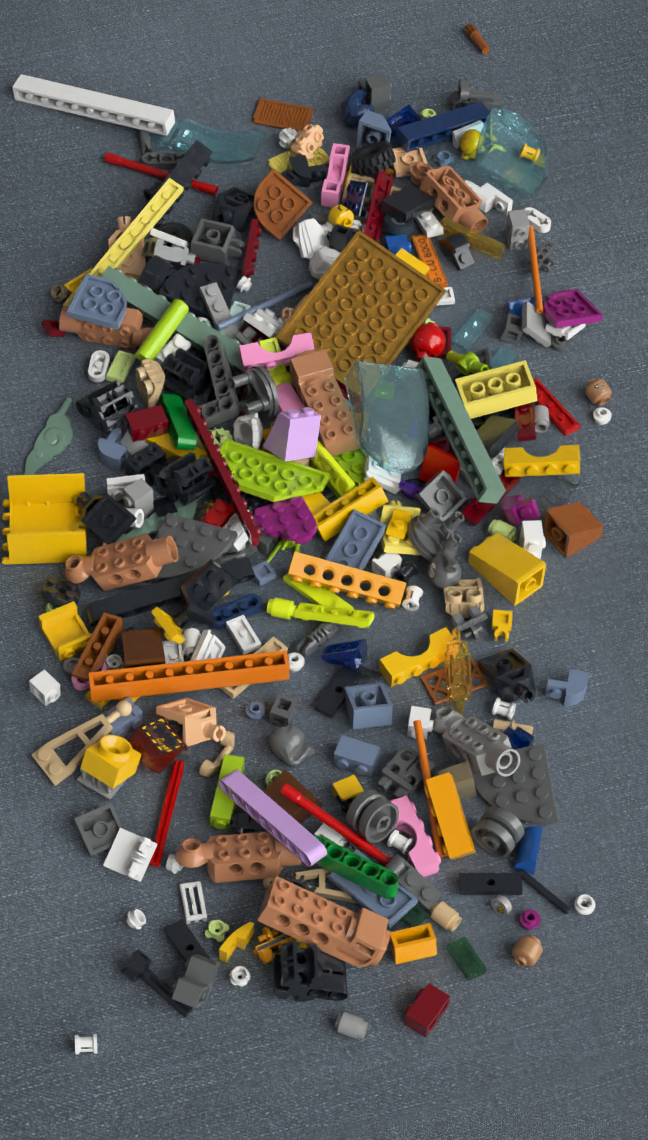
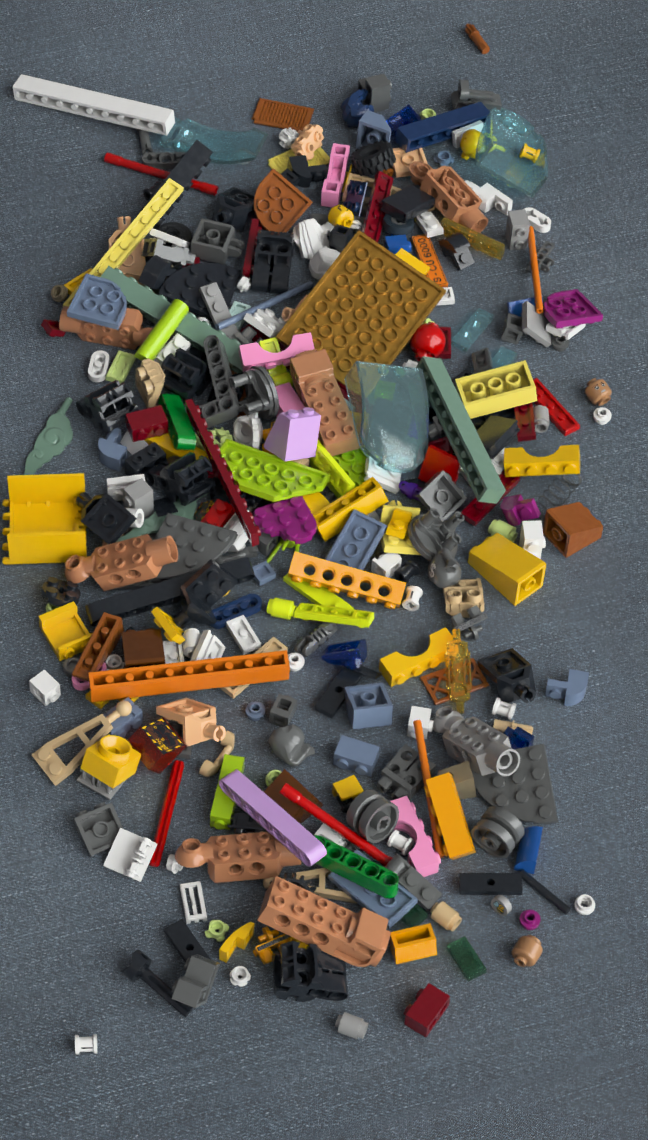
white plate [127,909,146,930] -> none
lime pin [446,351,489,375] -> none
yellow plate [492,610,512,642] -> none
none -> black connector [251,230,294,294]

